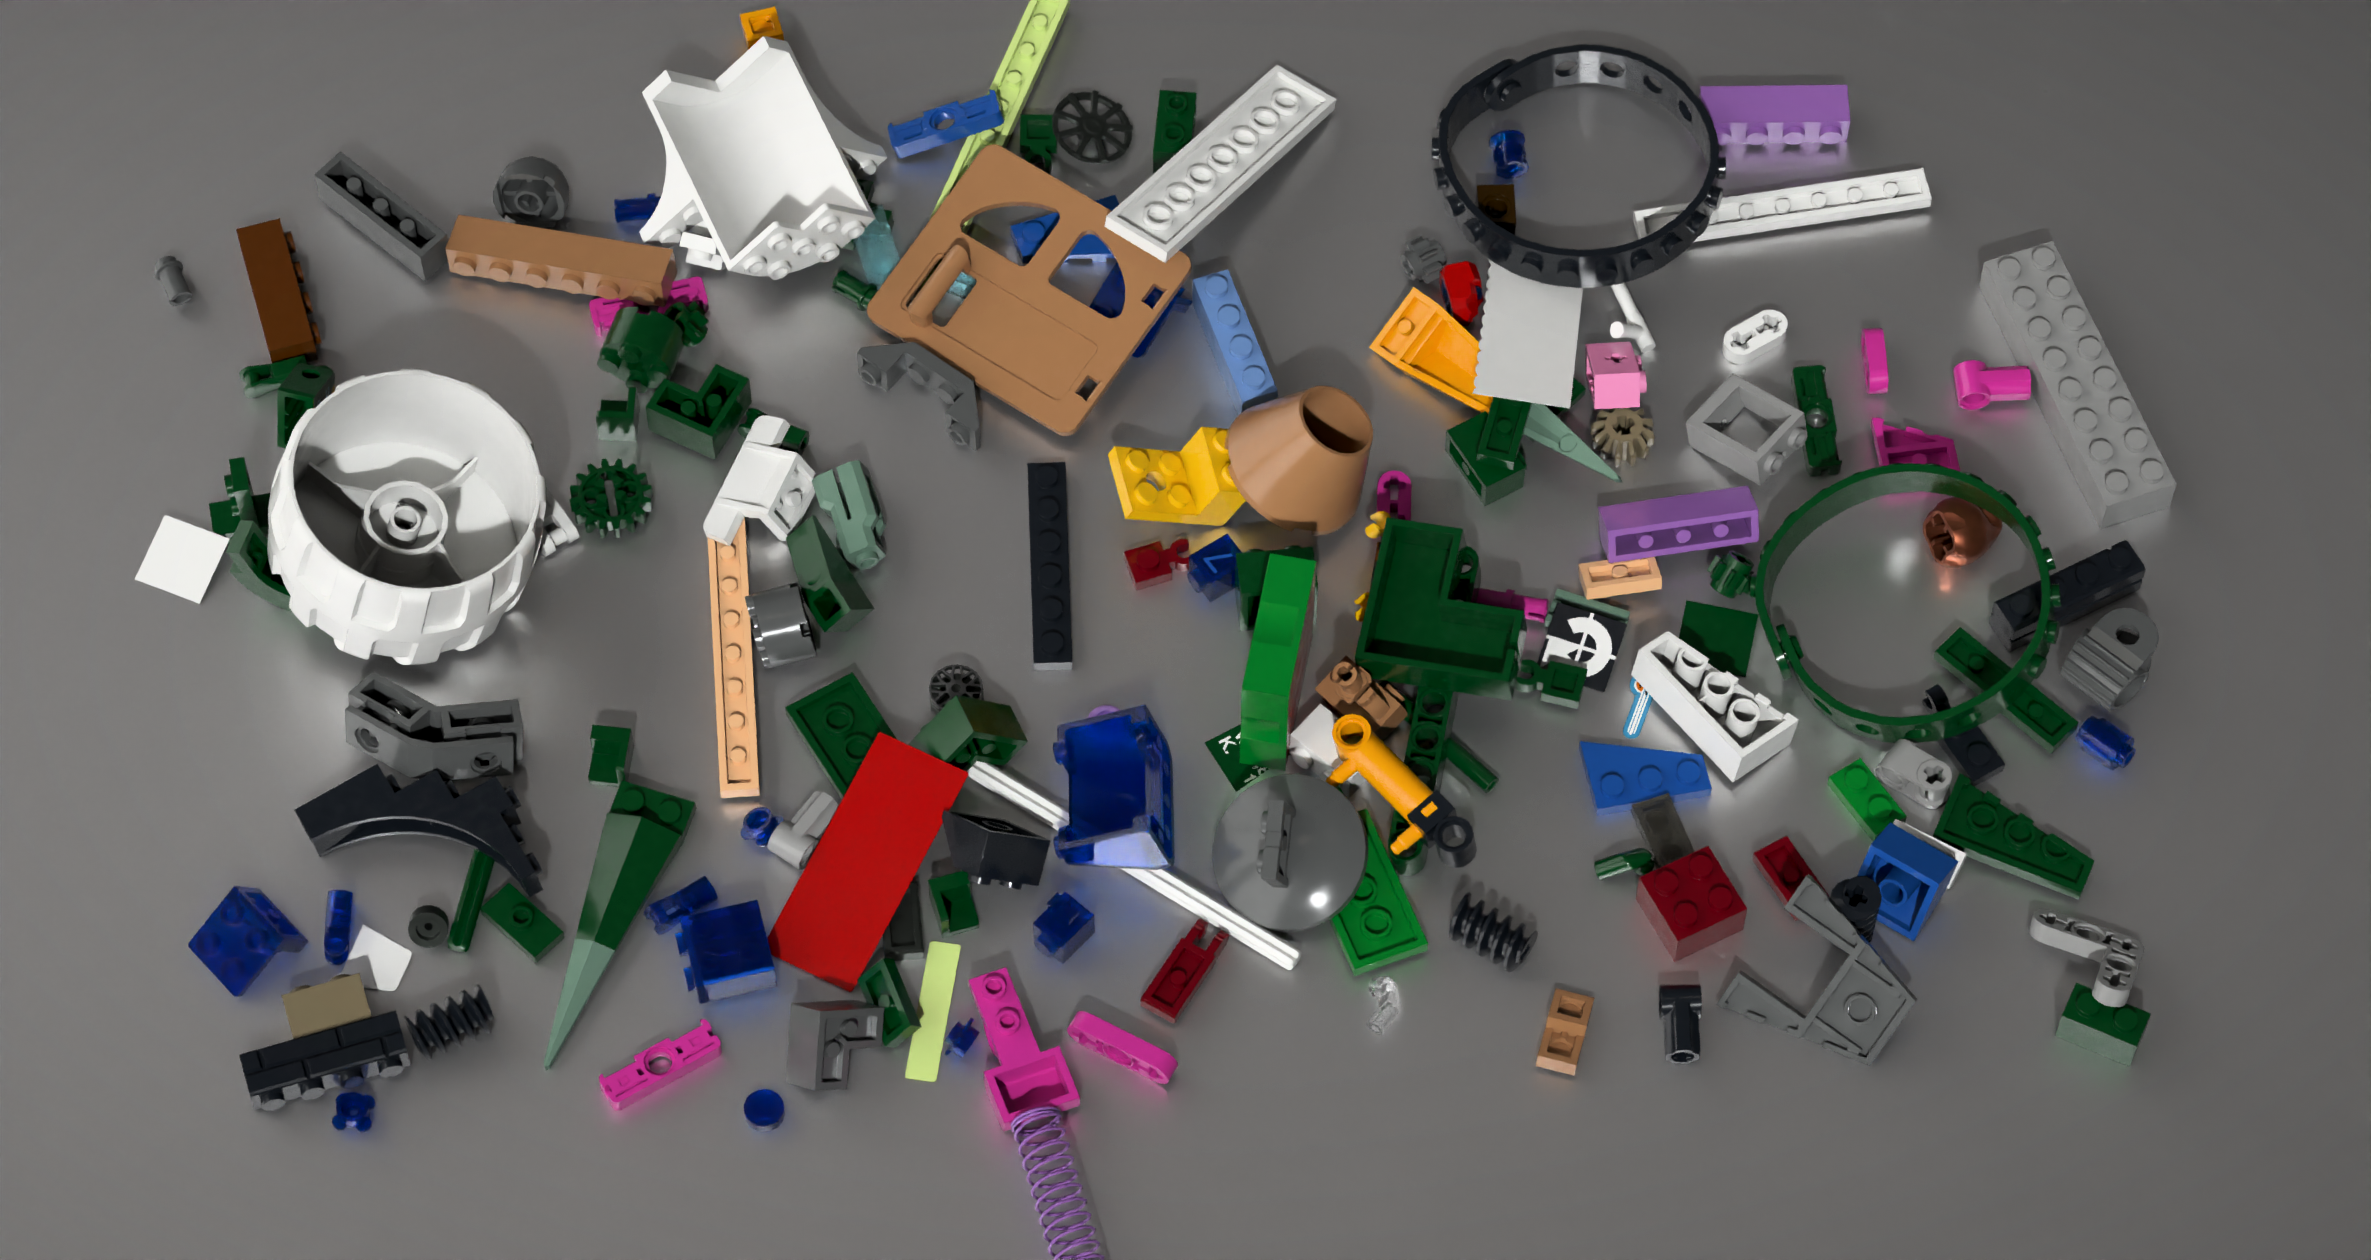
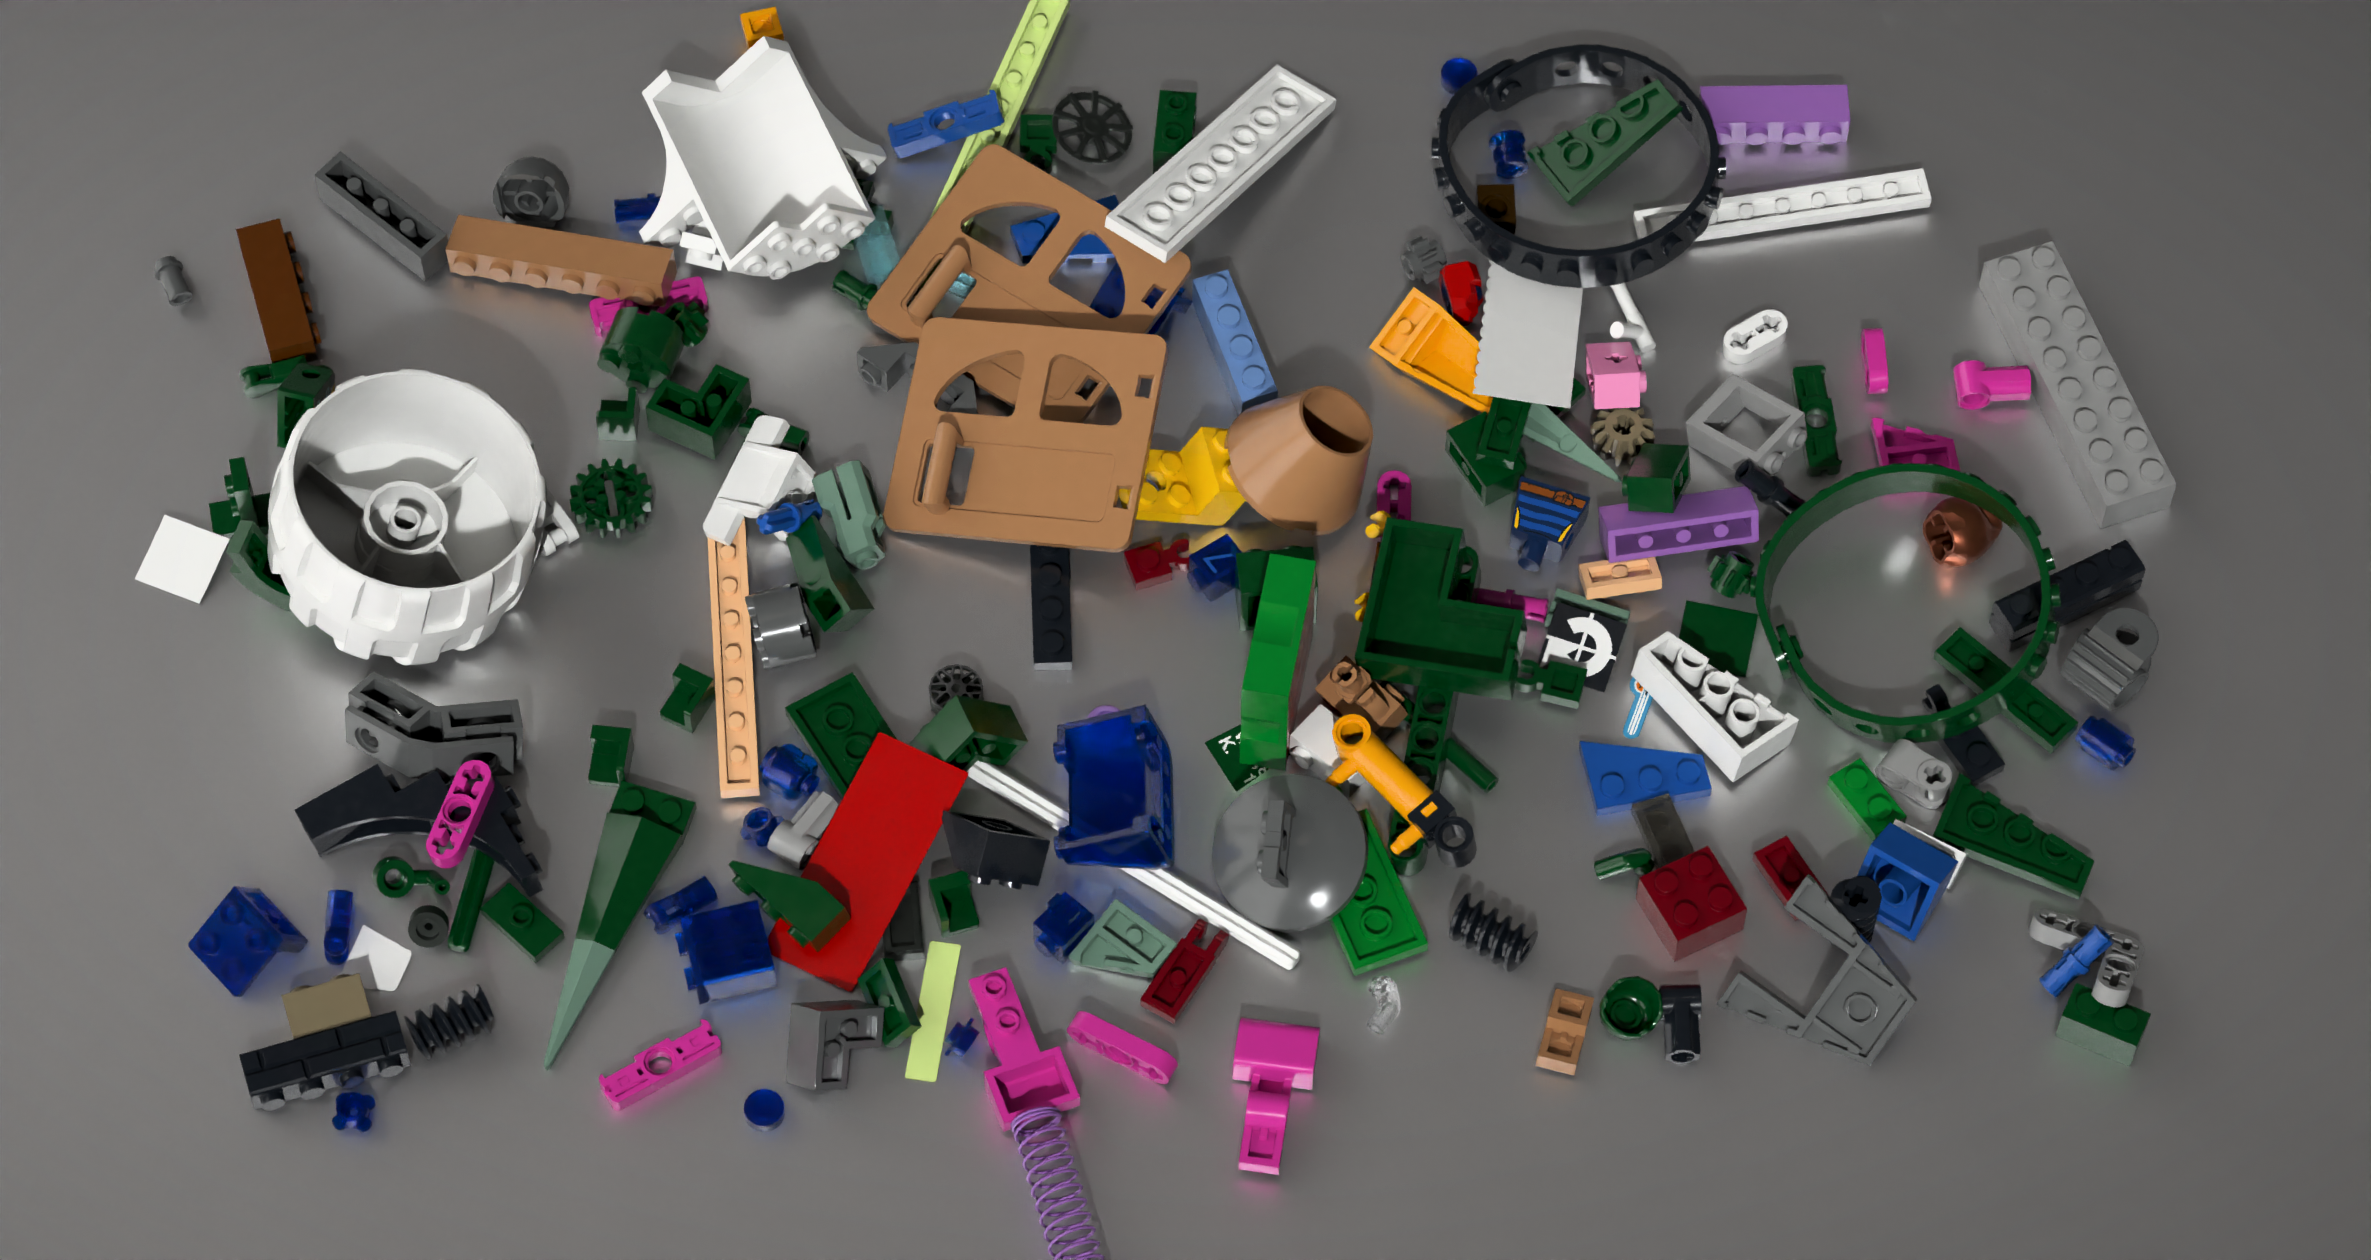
none -> dark green plate [372,856,450,898]
none -> dark pink beam [426,760,495,868]
none -> dark green panel [660,663,715,734]
none -> dark green slope [728,860,851,952]
none -> blue axle [756,499,822,535]
none -> clear blue head [759,744,820,802]
none -> medium nougat door [883,317,1169,553]
none -> sand green wing [1068,899,1178,979]
none -> dark pink plate [1232,1017,1320,1175]
none -> clear blue tile [1441,58,1478,95]
none -> dark blue torso [1509,476,1590,572]
none -> dark green wing [1526,79,1683,207]
none -> dark green hair [1599,976,1663,1041]
none -> dark green brick [1622,443,1691,513]
none -> black pin [1735,460,1806,516]
none -> blue pin [2039,924,2114,997]

